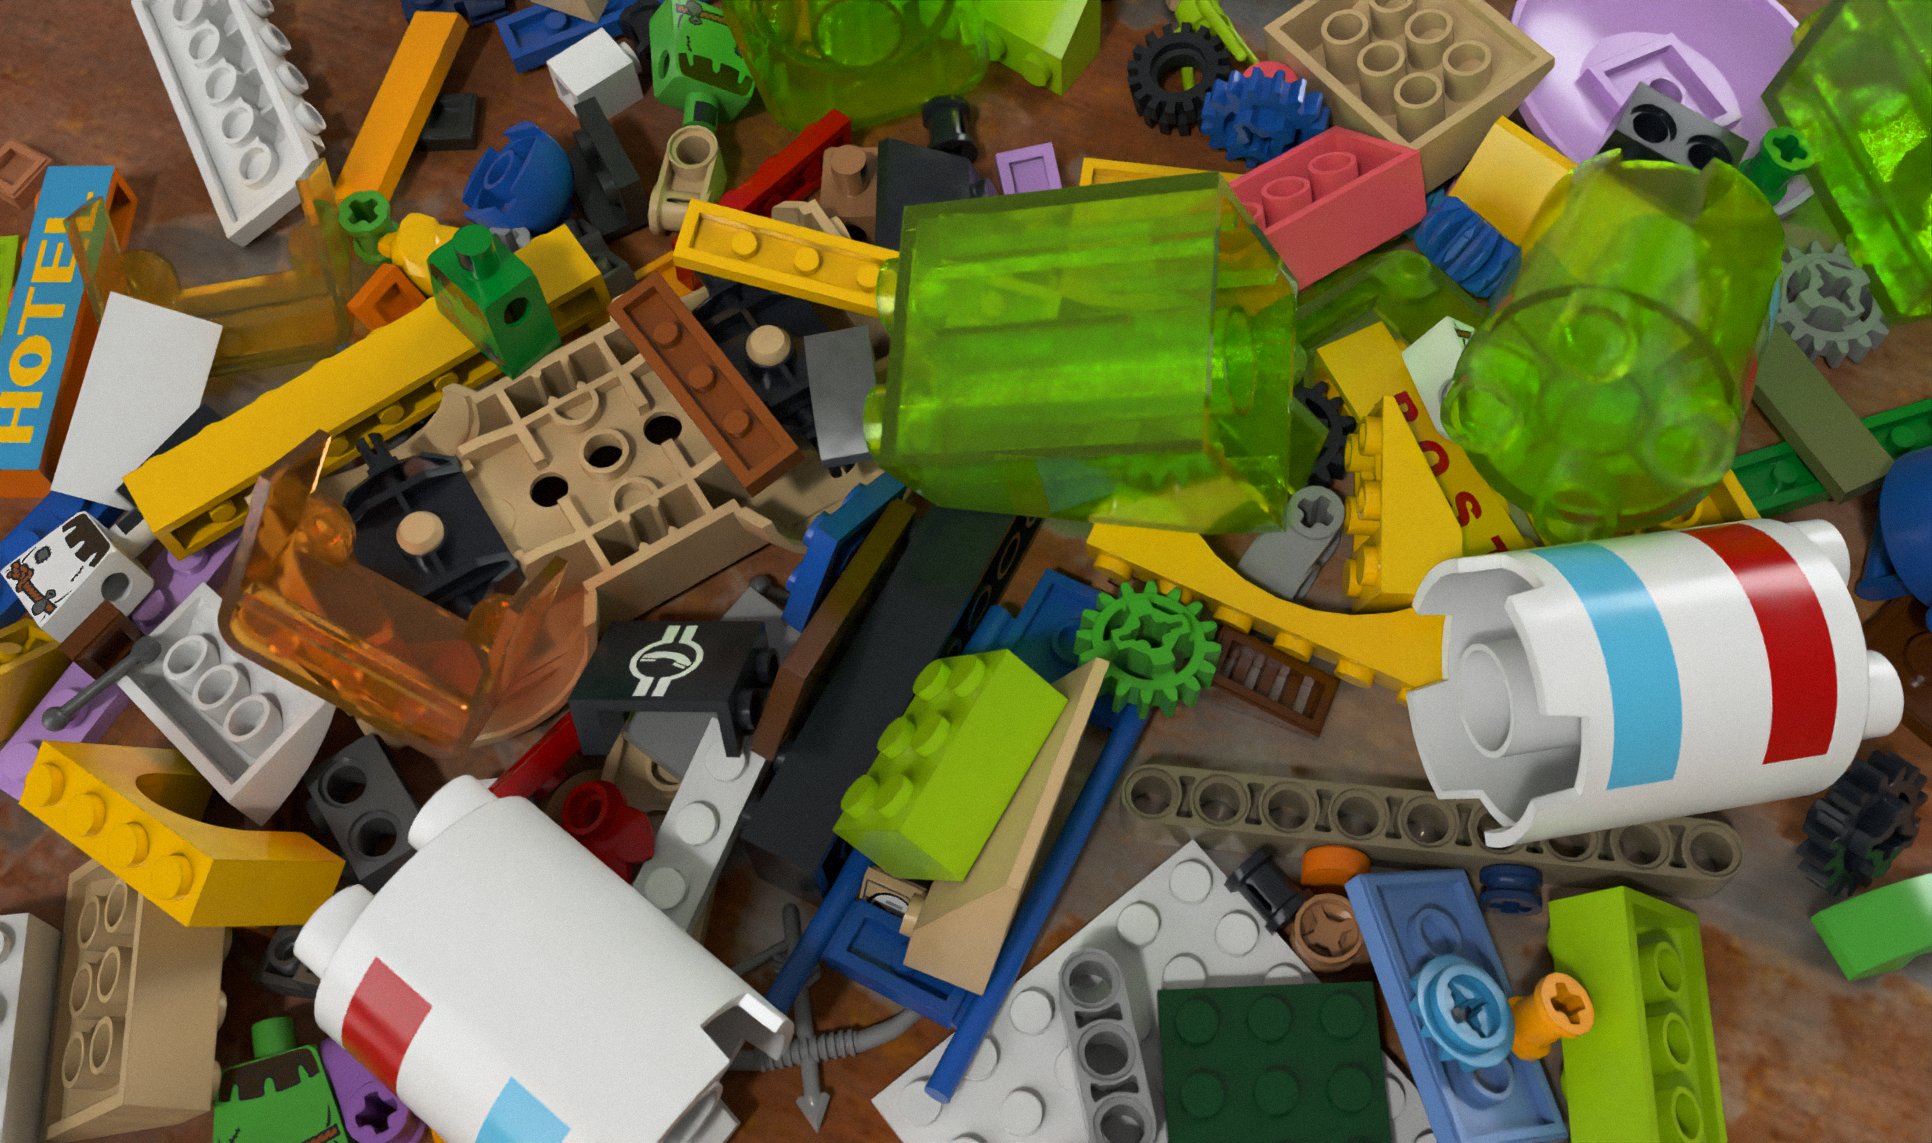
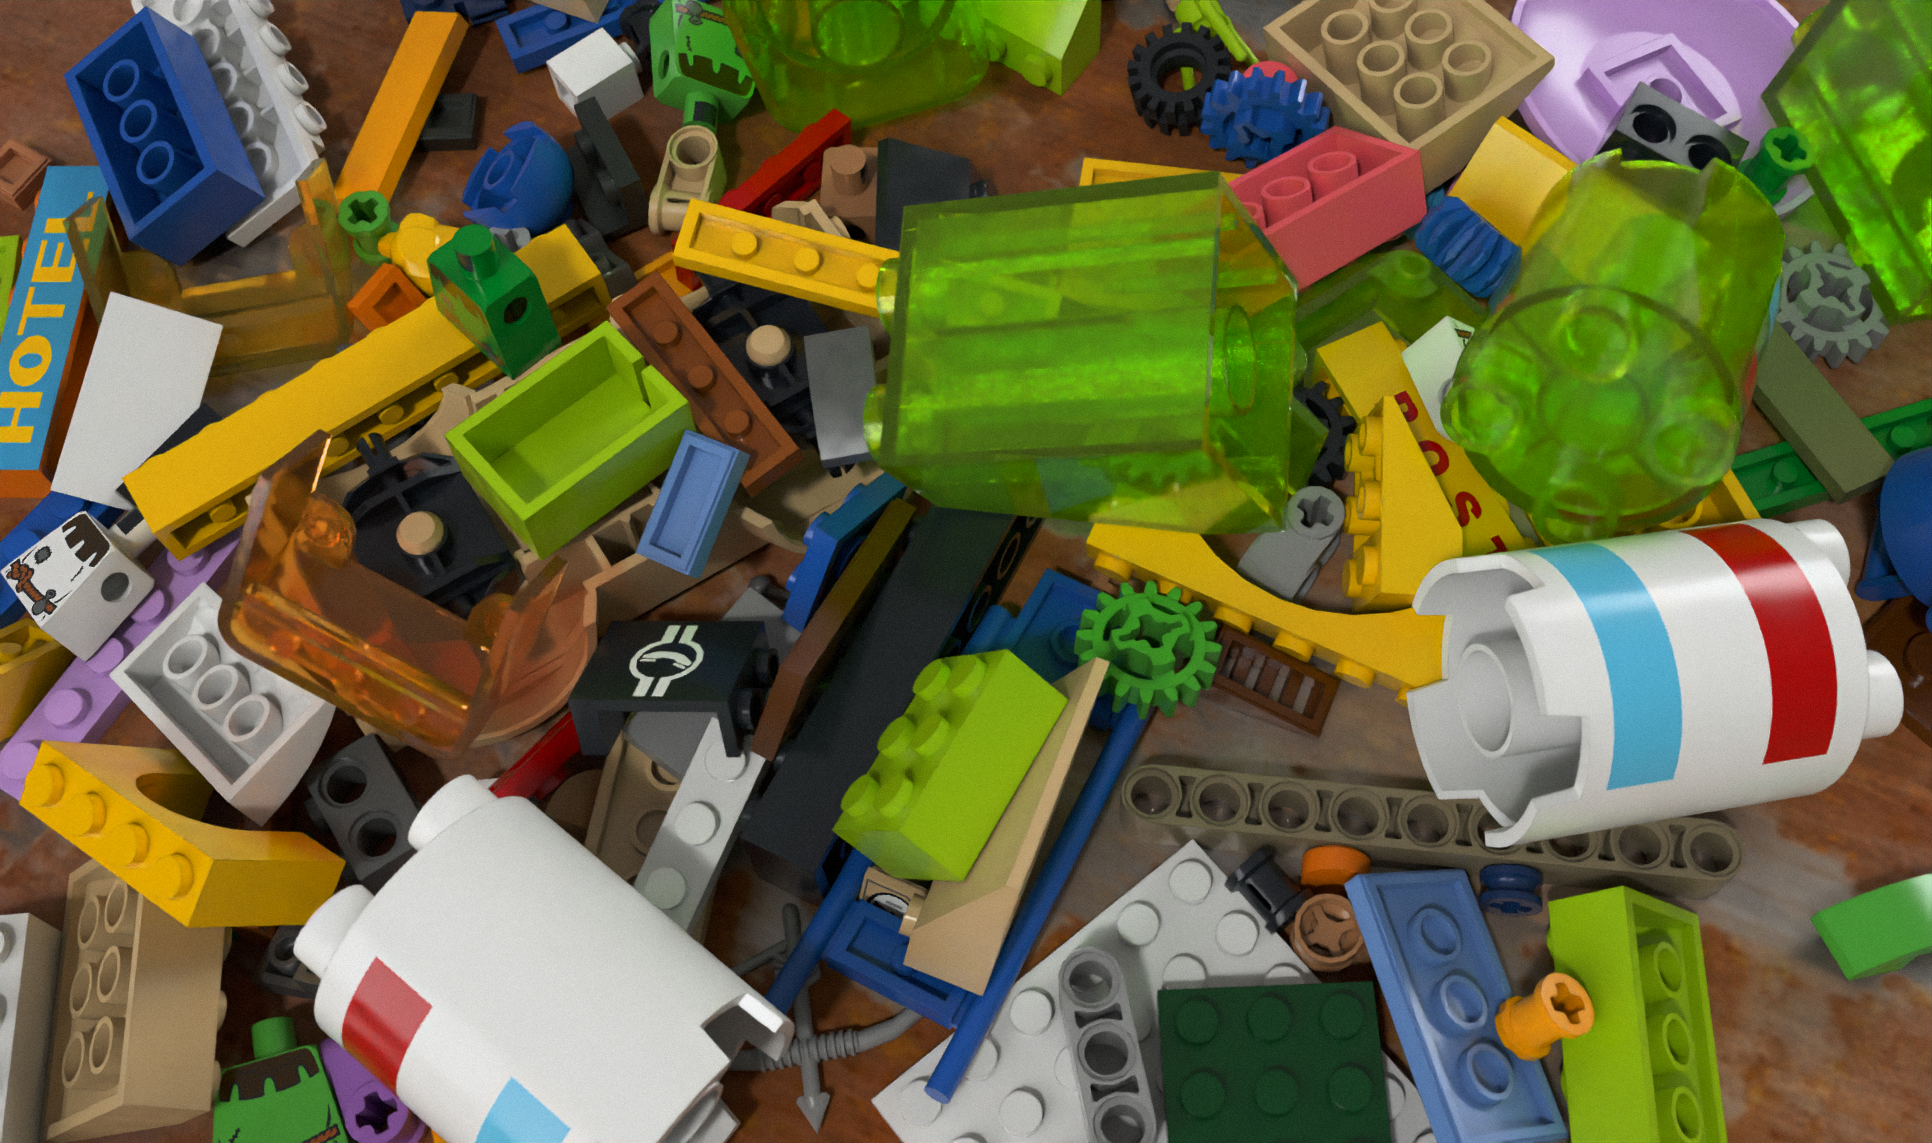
dark grey hinge [42,635,162,732] -> none
reddish brown tile [57,599,146,680] -> none
red plate [560,780,655,884] -> none
black bush [921,94,978,164] -> none
lavender bracket [993,142,1070,232] -> none
dark azure gear [1407,955,1515,1073] -> none
black gear [1796,750,1928,897] -> none
none -> blue brick [64,6,266,267]
none -> lime piece [444,320,697,562]
none -> medium blue tile [635,429,750,579]

